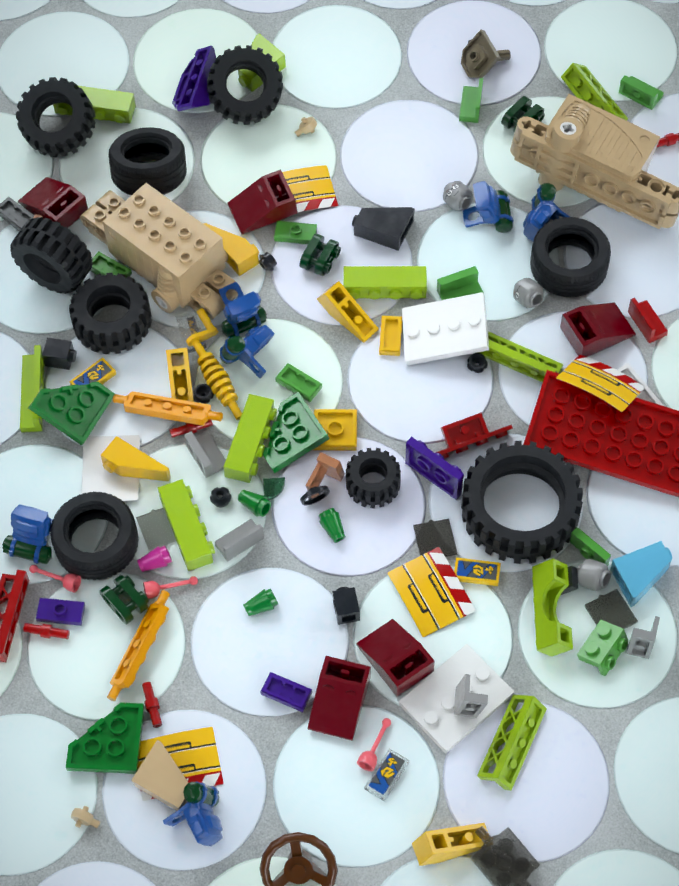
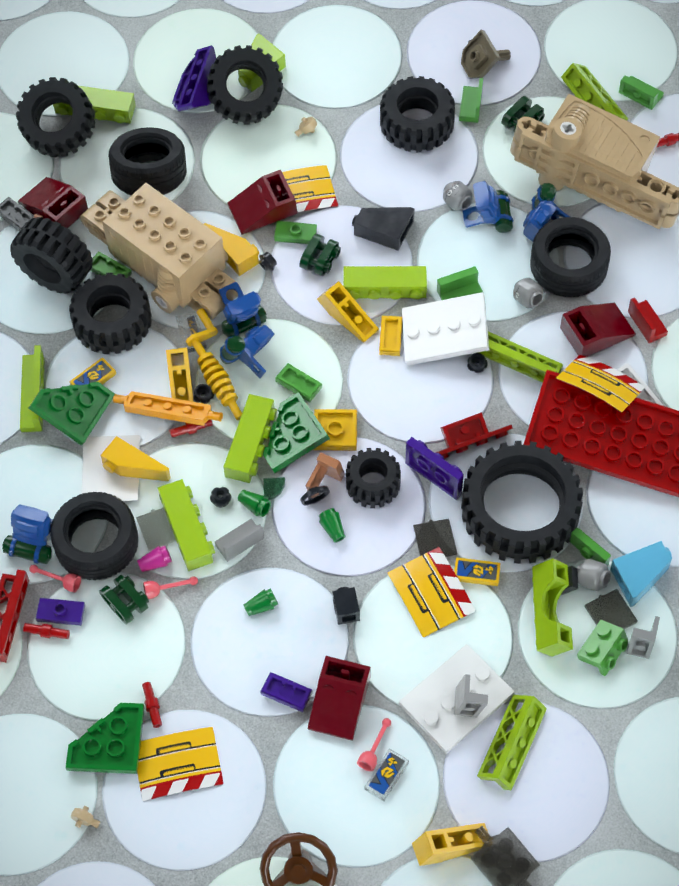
black brick [42,338,77,370] -> none
light orange plate [107,590,170,701] -> none
tan slope [131,740,188,811] -> none
blue piece [163,782,223,846] -> none
light grey panel [184,431,226,478] -> none
dark red slope [356,619,435,697] -> none
none -> black tyre [380,76,455,153]

